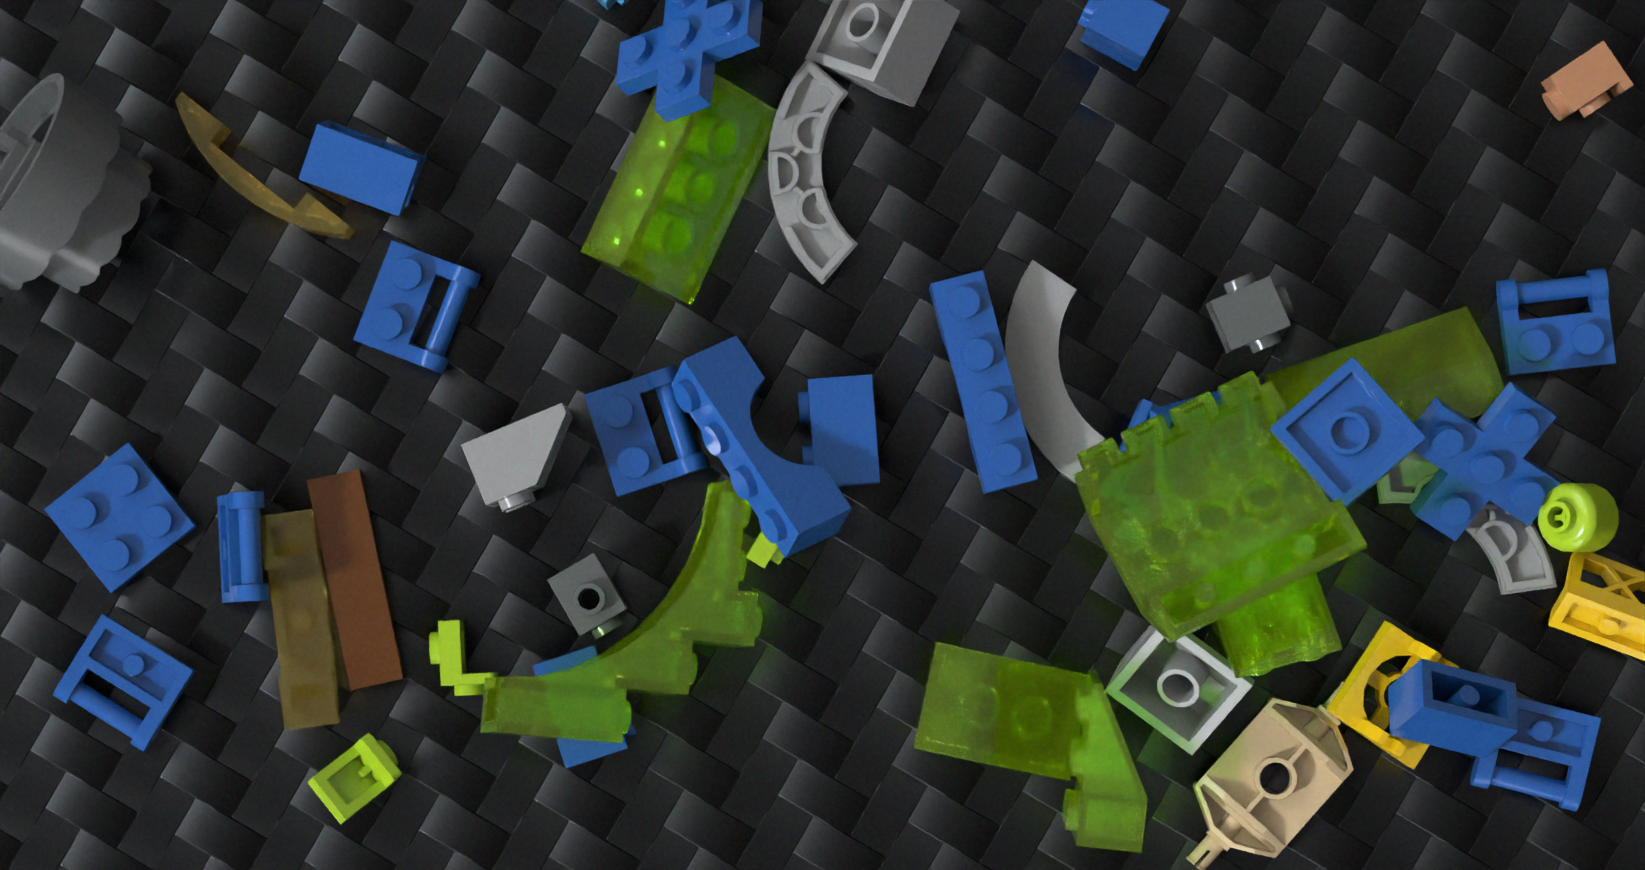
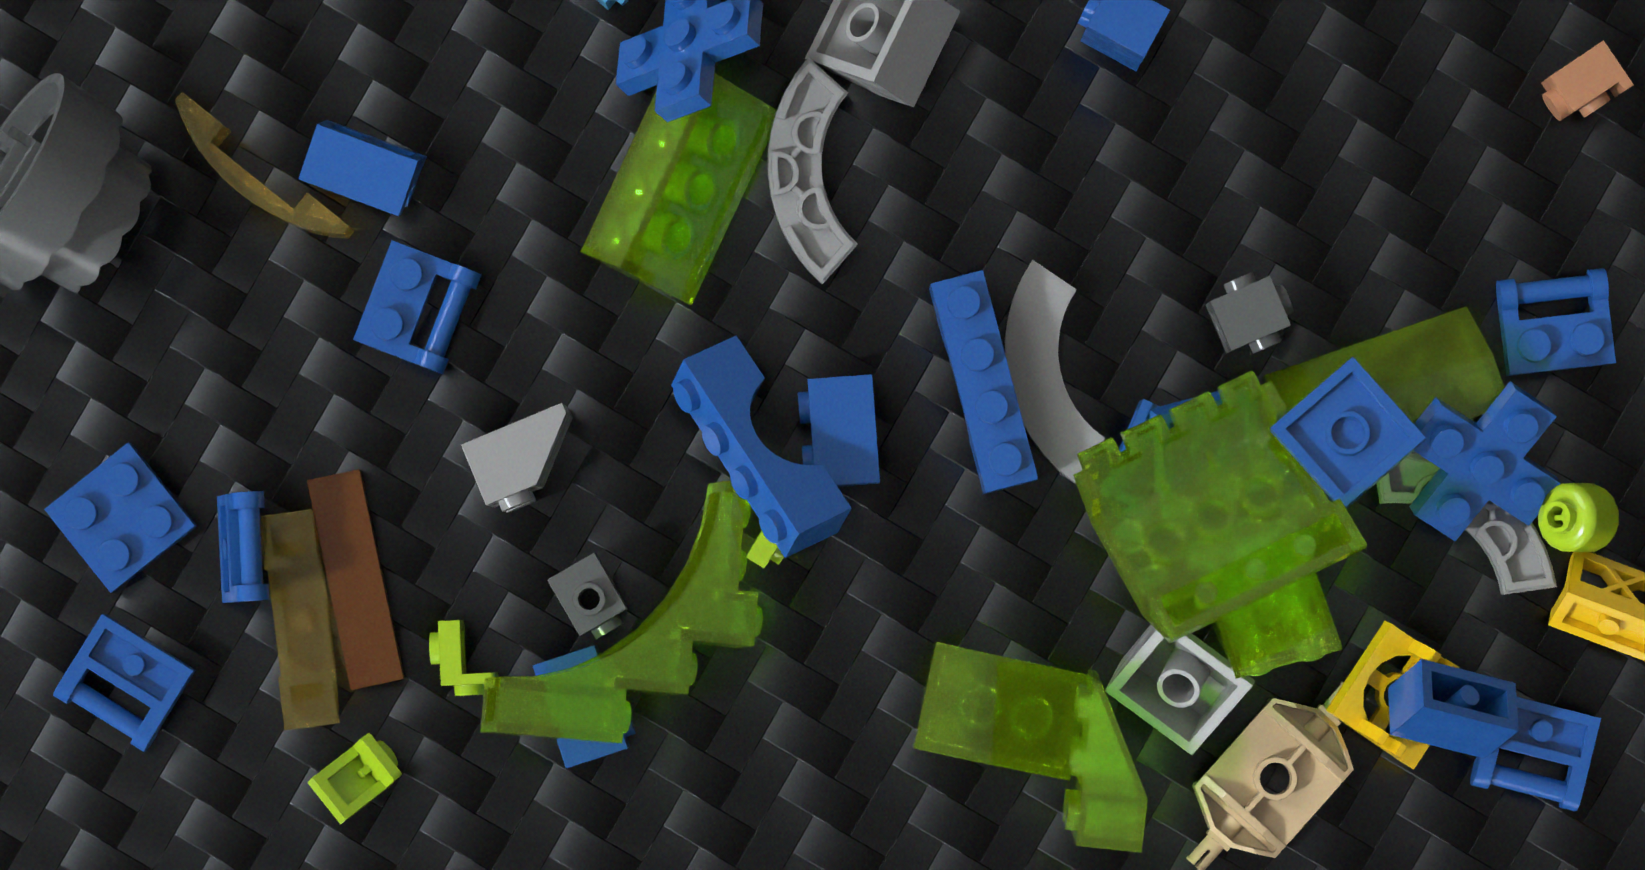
blue plate [584,365,709,497] -> none

